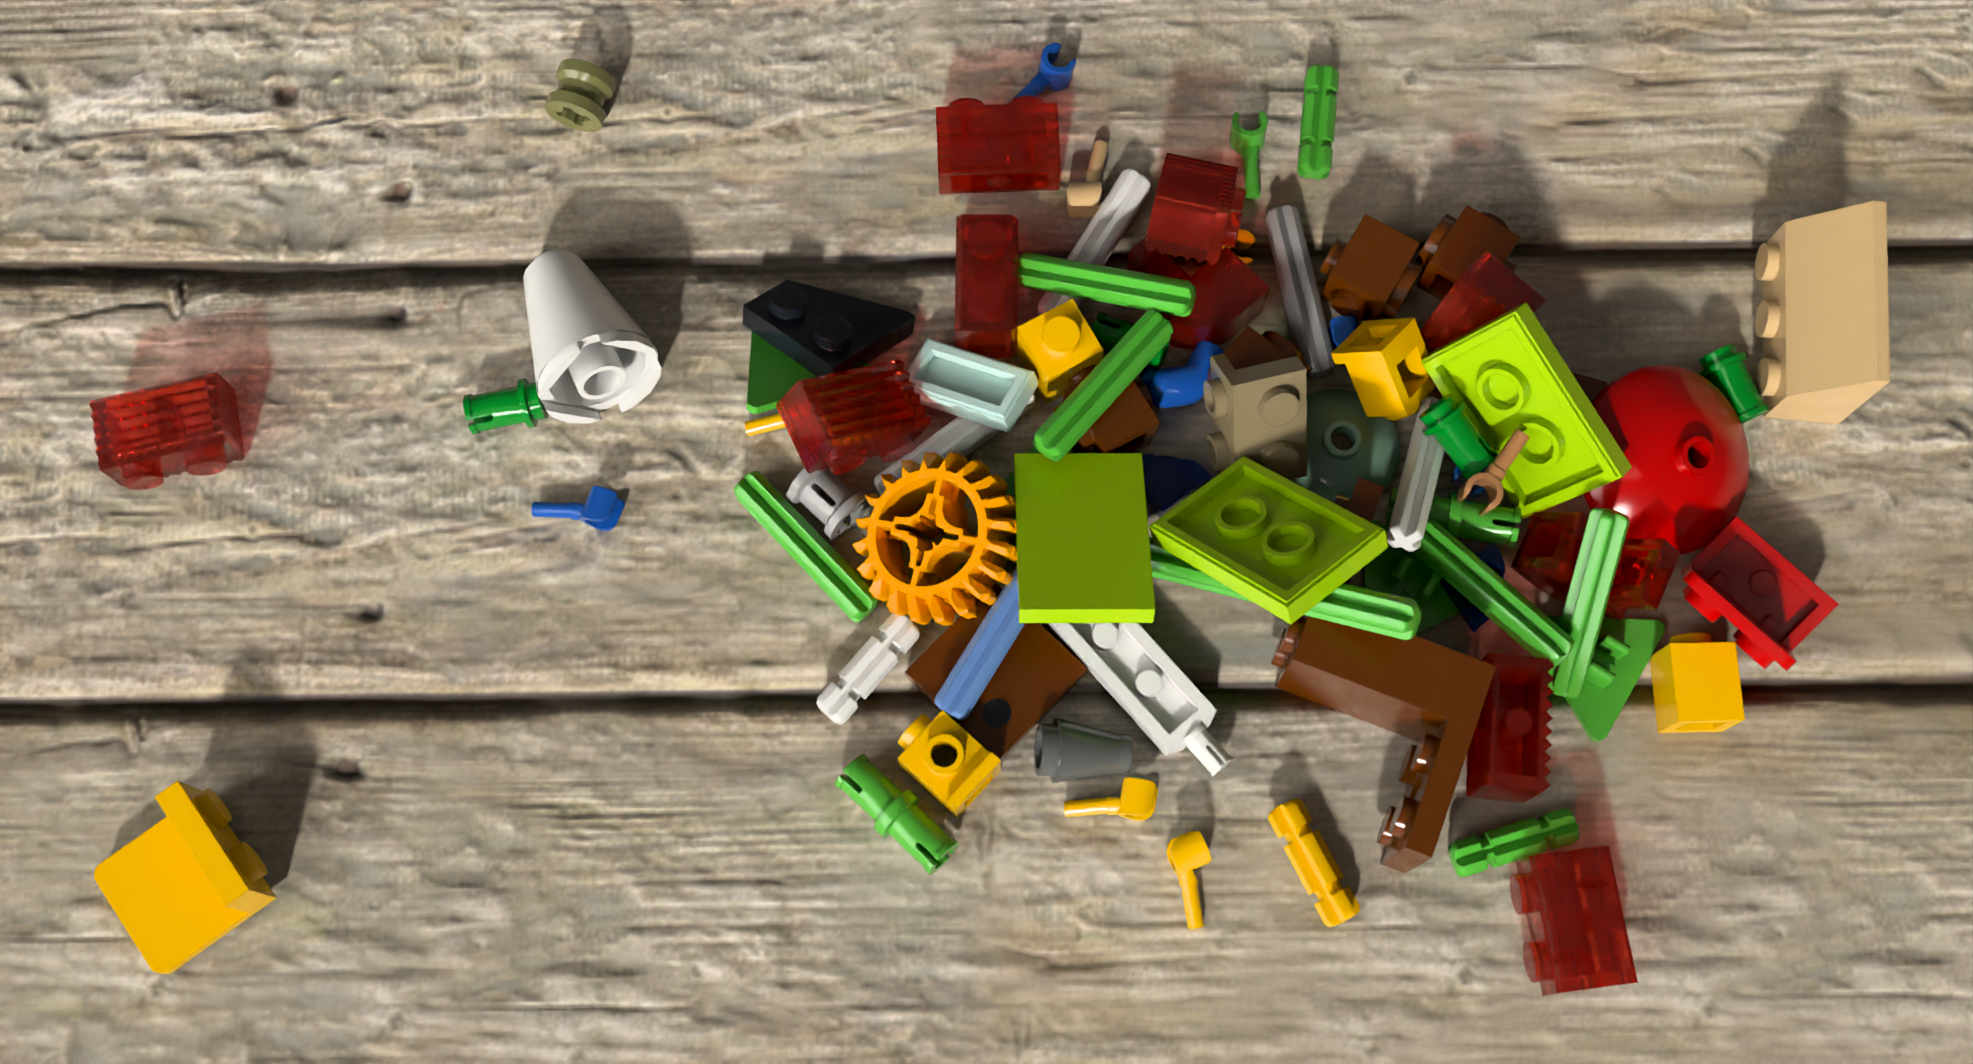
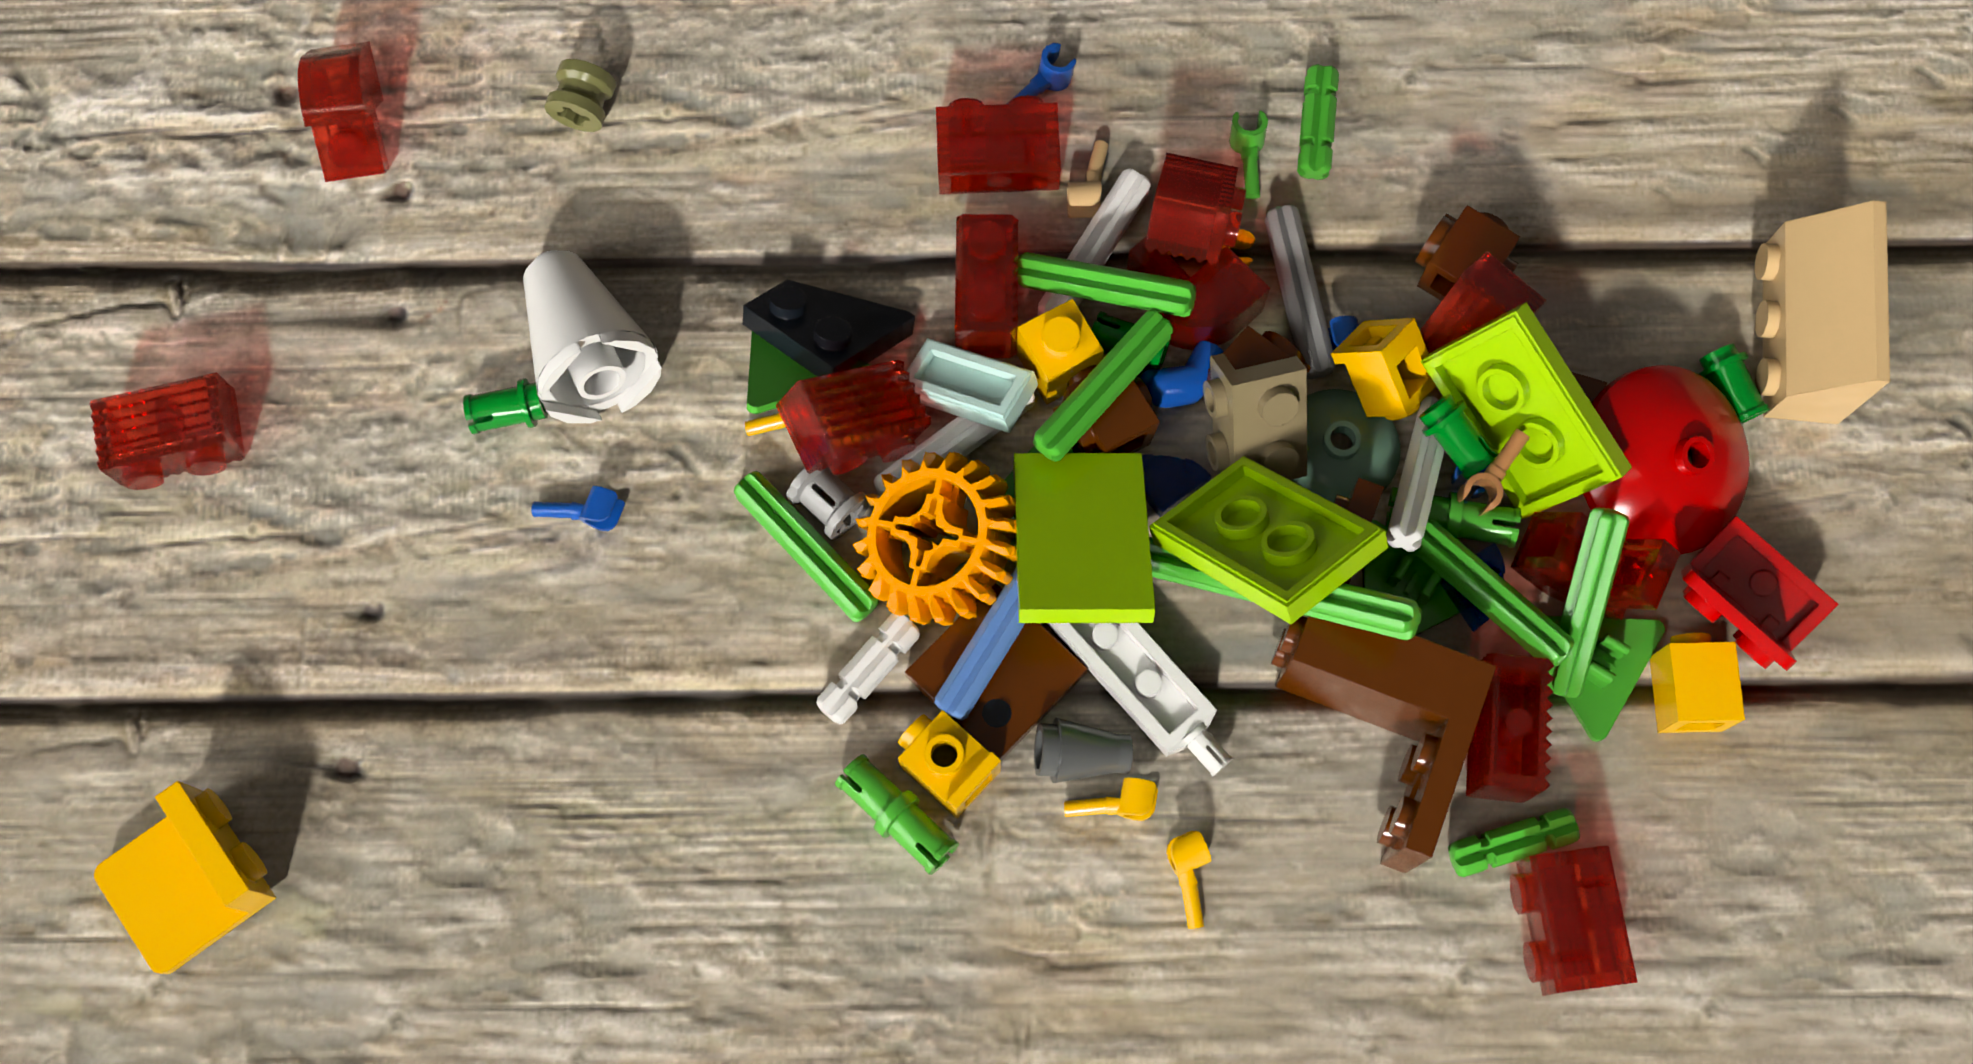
yellow axle [1268,799,1360,927] -> none
reddish brown brick [1320,214,1423,321] -> none
none -> clear red brick [298,41,390,182]

